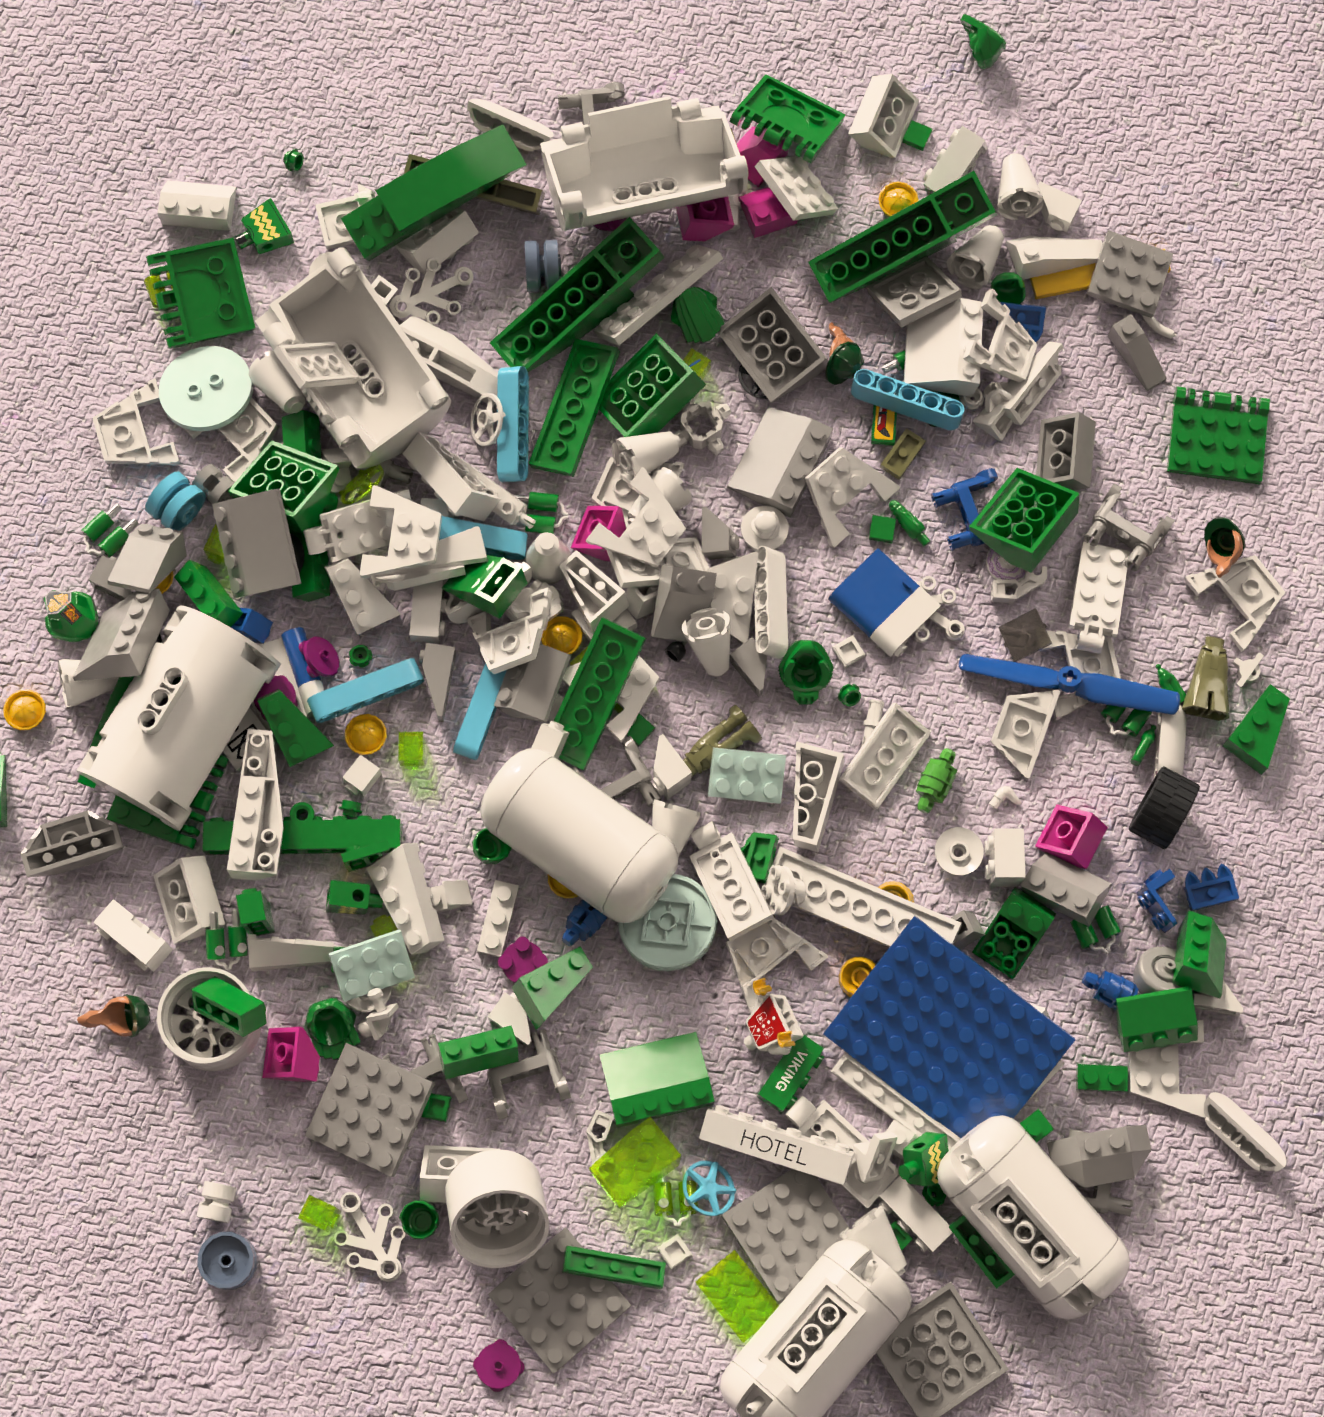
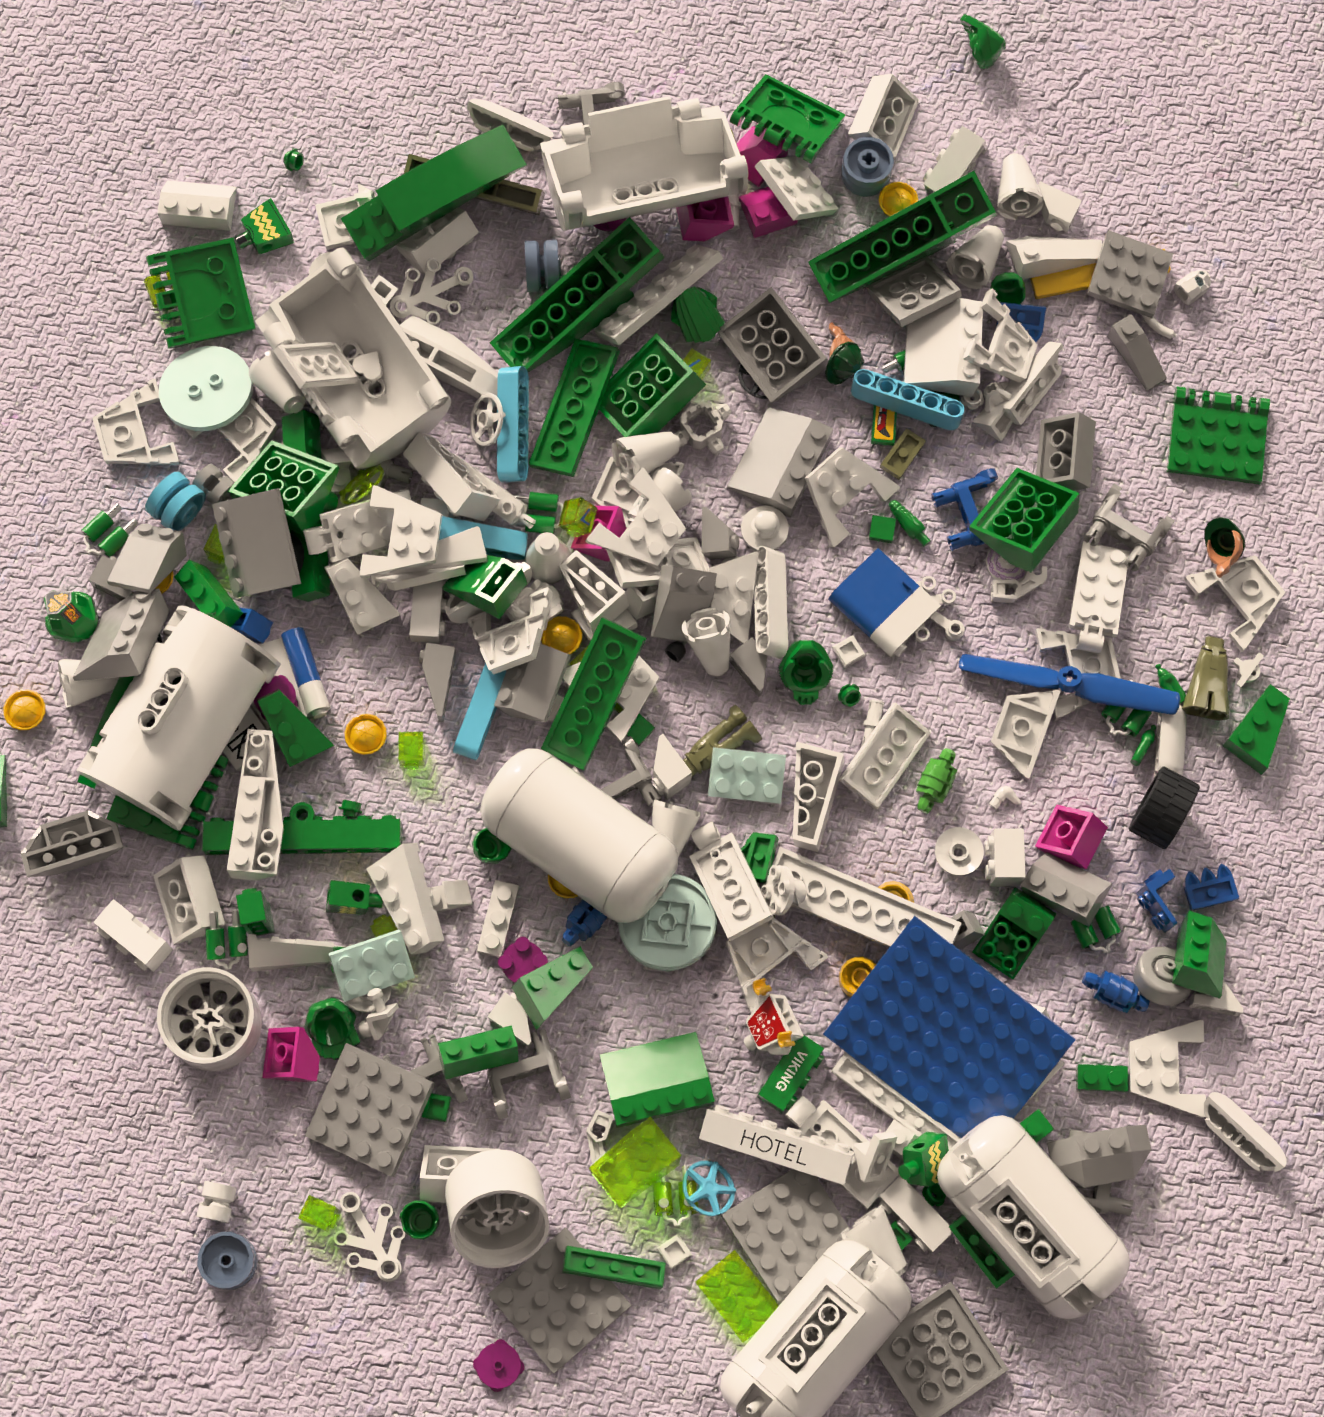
nougat piece [77,994,150,1037] -> none
green brick [191,976,267,1037] -> none
magenta piece [299,636,339,678] -> none
medium azure beam [307,658,425,723] -> none
green wing [341,840,390,872] -> none
white brick [343,755,382,797] -> none
green plate [349,645,373,668] -> none
white brick [531,721,569,759] -> none
green tile [902,120,933,151] -> none
clear smoke piece [998,608,1052,662] -> none
green slope [1116,986,1198,1053] -> none
none -> white tile [353,351,383,381]
none -> clear neon green brick [558,497,597,537]
none -> sand blue wheel [841,137,894,197]
none -> white rock [1173,270,1211,306]

